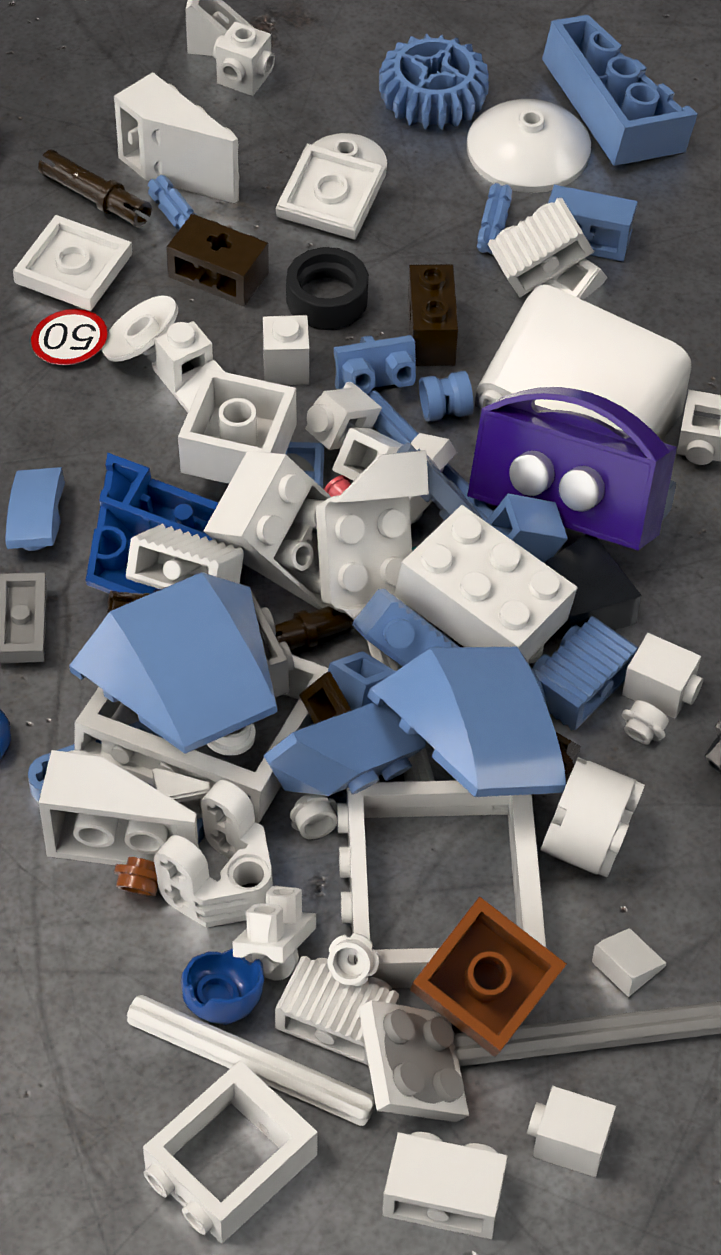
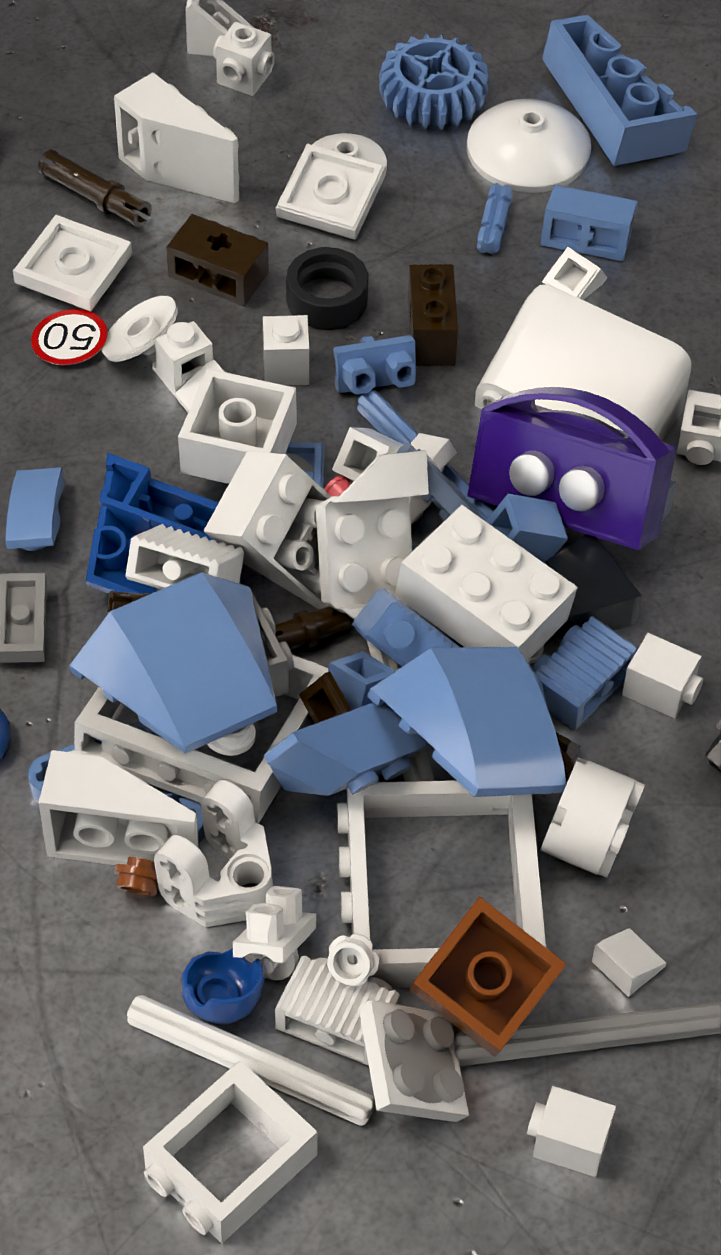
medium blue axle [148,175,198,231] -> none
white slope [152,768,210,819] -> none
white plate [290,794,338,839] -> none
white brick [305,382,382,450] -> none
white brick [382,1132,508,1239] -> none
medium blue wheel [419,371,474,422] -> none
white brick [488,198,594,298] -> none
white plate [622,700,669,745] -> none

